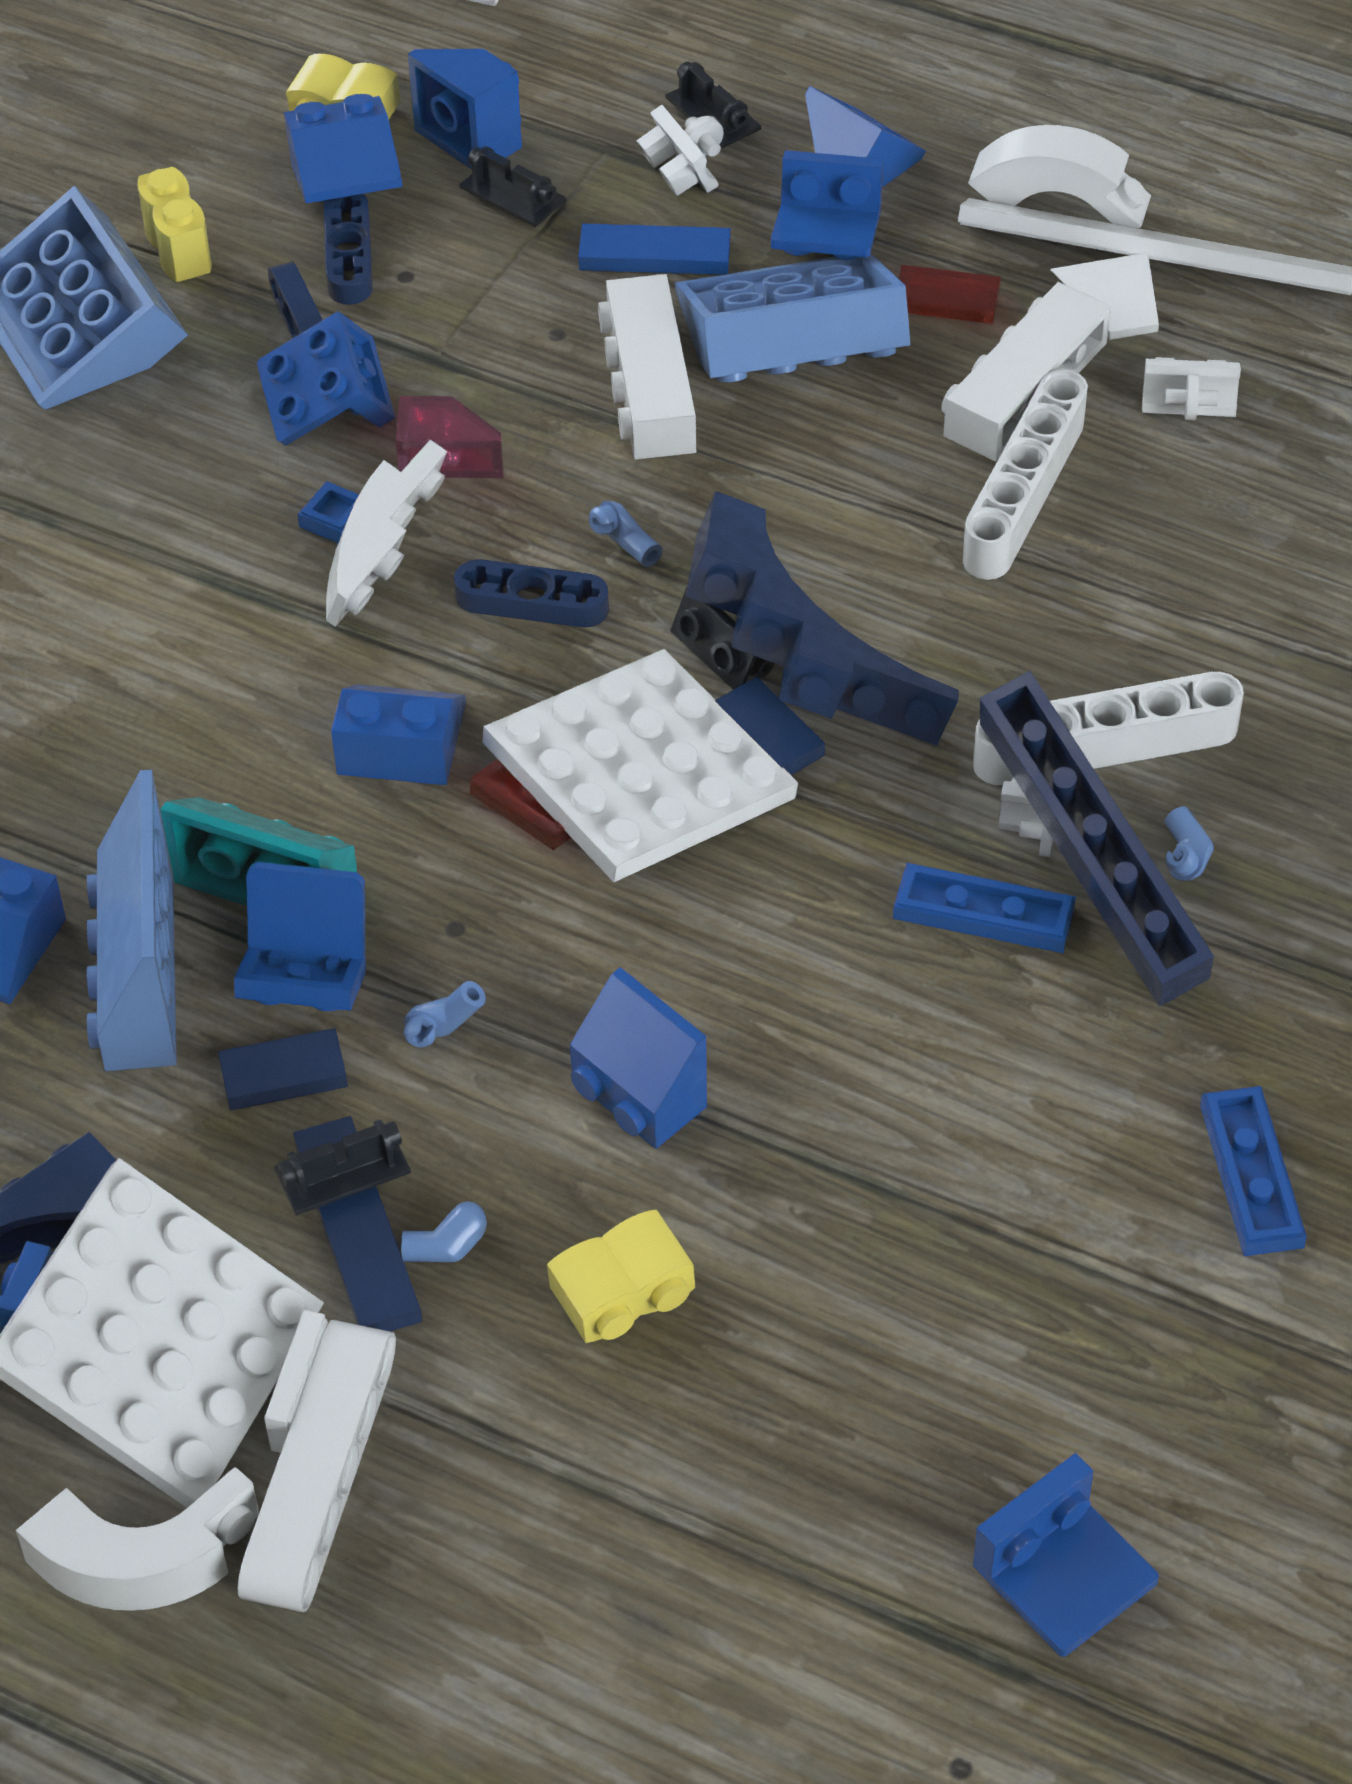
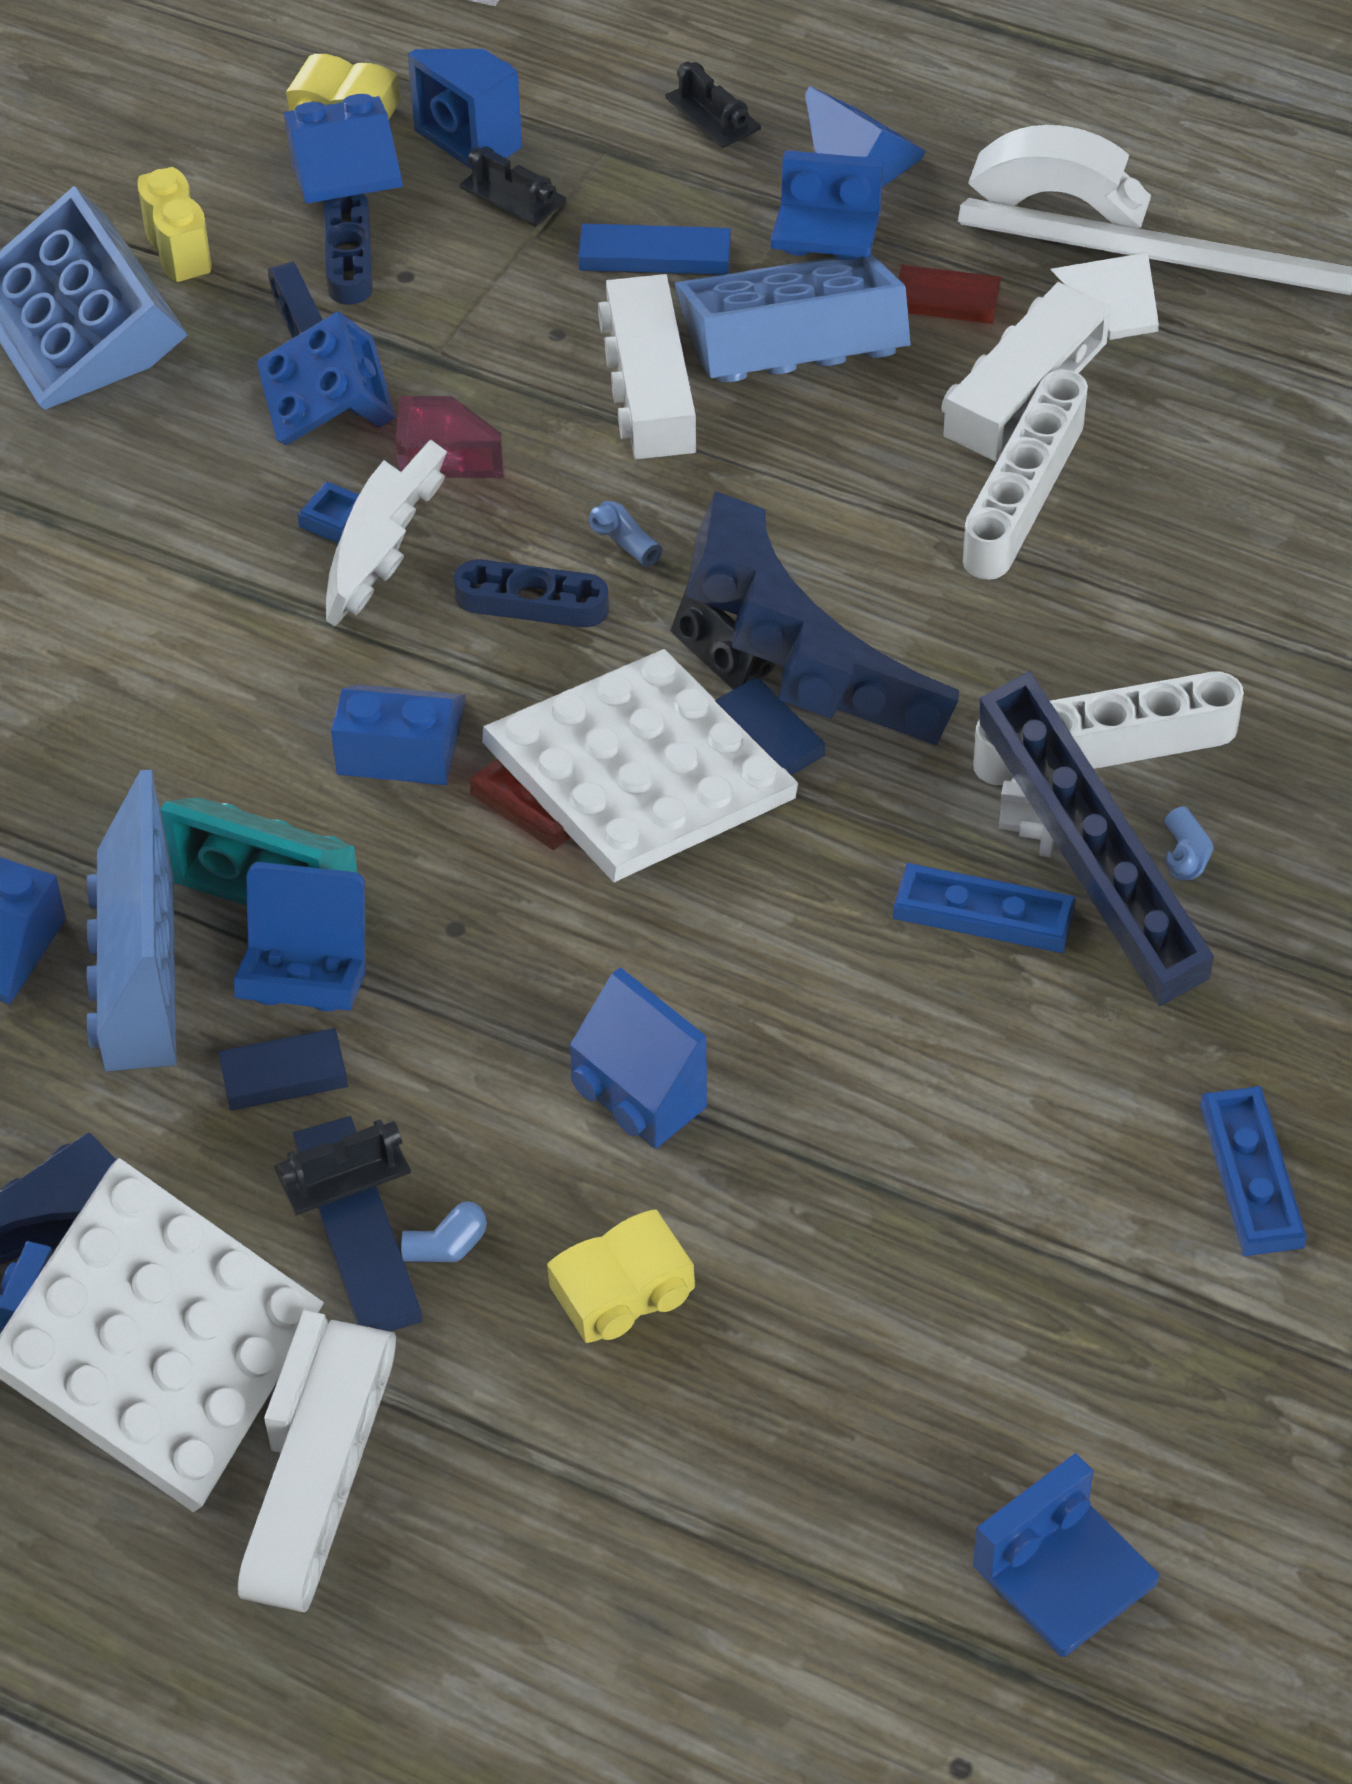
white arch [16,1467,259,1611] -> none
medium blue arm [404,981,486,1048] -> none
white hips [636,105,724,196] -> none
white hips [1142,357,1241,421] -> none

